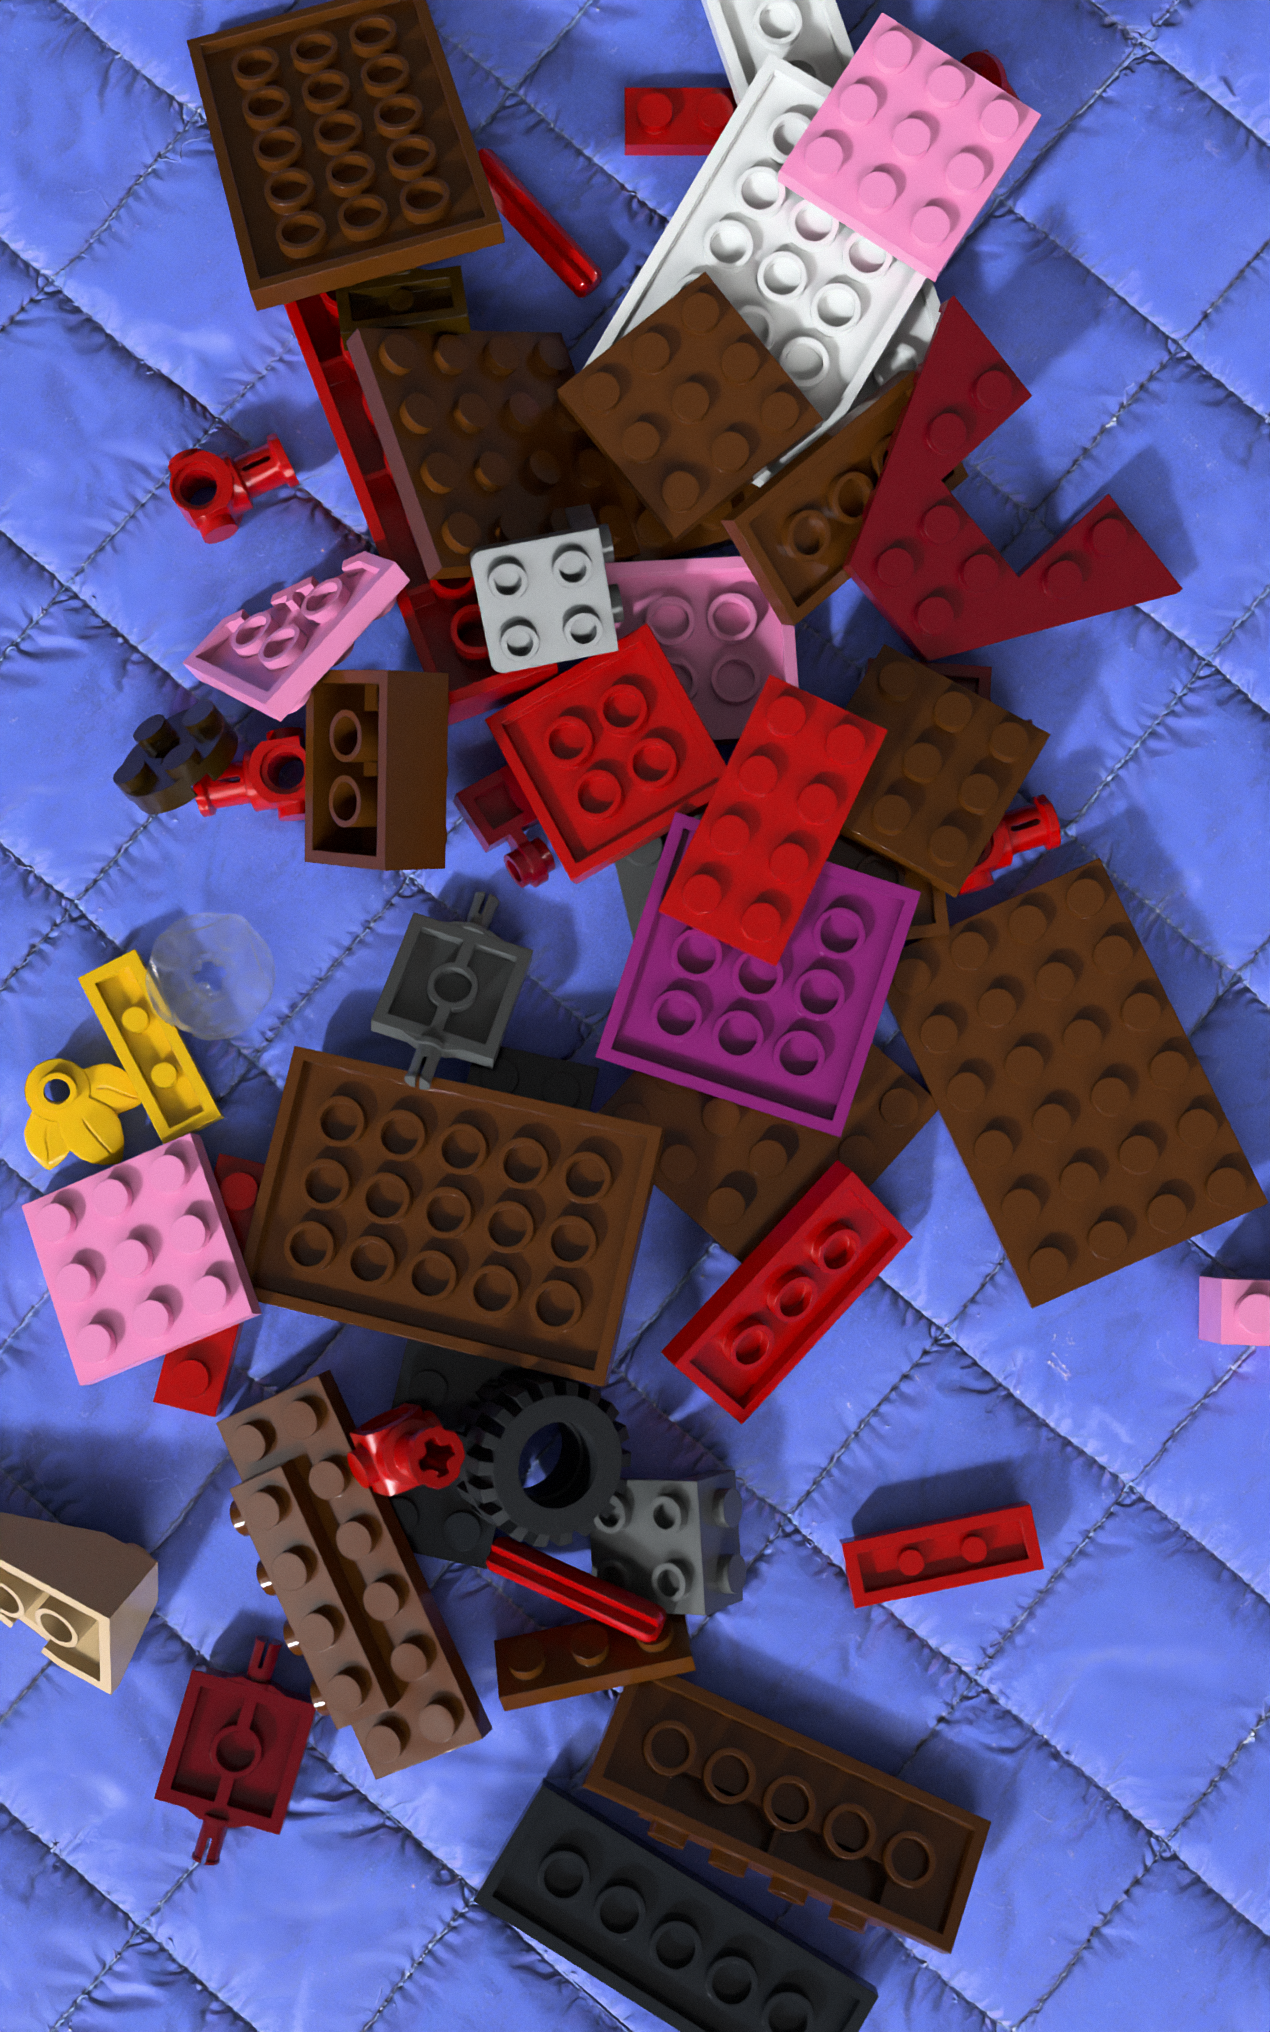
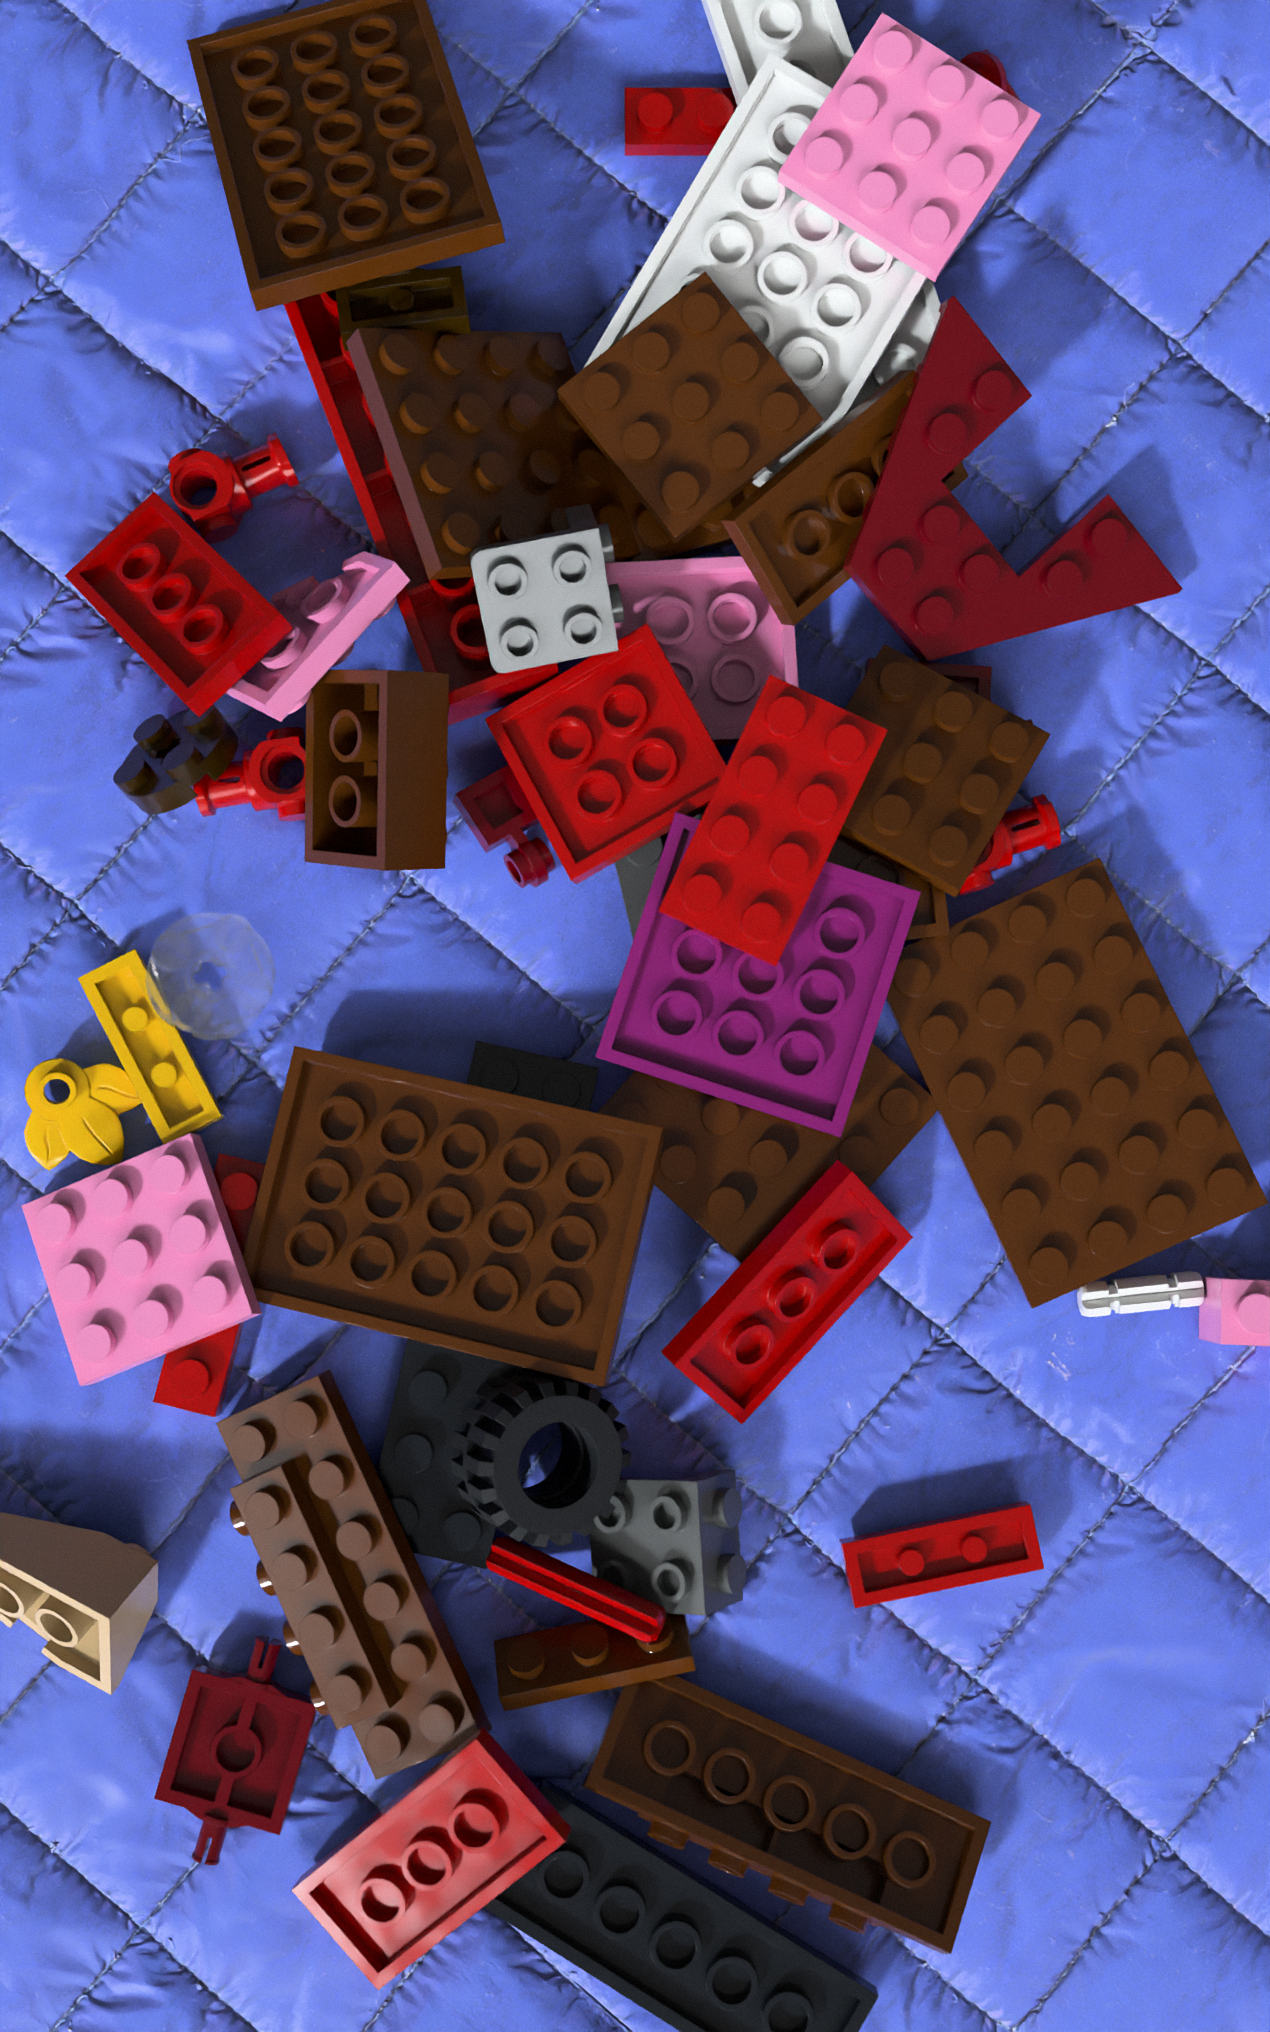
red connector [347,1403,465,1496] -> none
dark grey plate [371,892,533,1090] -> none
red axle [478,147,602,298] -> none
none -> red plate [65,492,293,717]
none -> plate [292,1727,571,1990]
none -> white axle [1077,1271,1205,1317]

